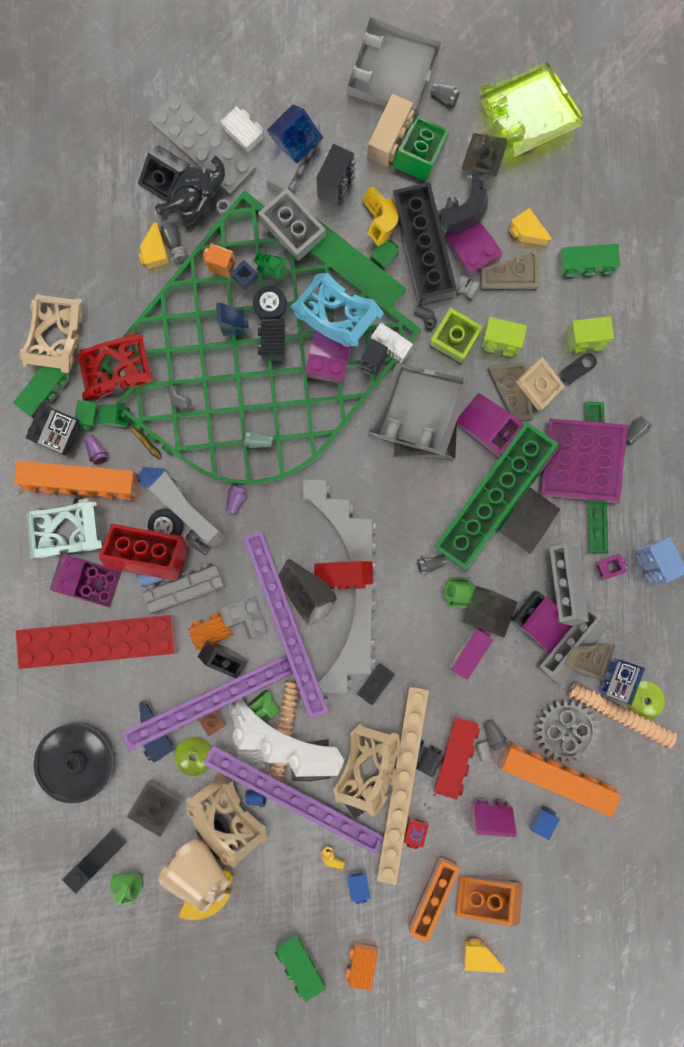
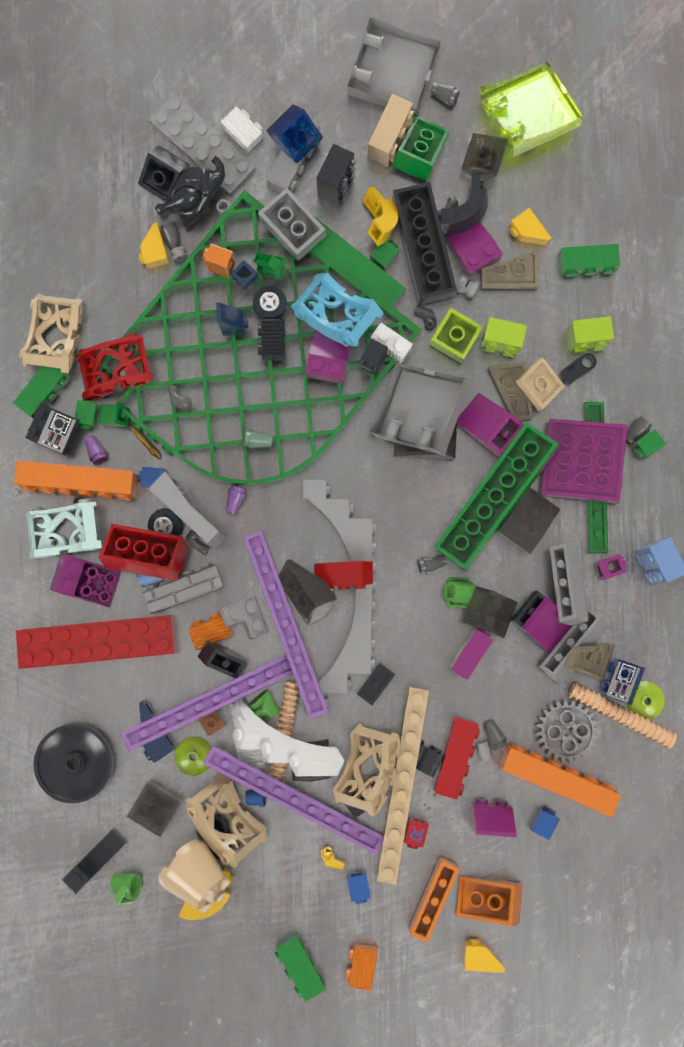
none -> green brick [633,429,666,460]

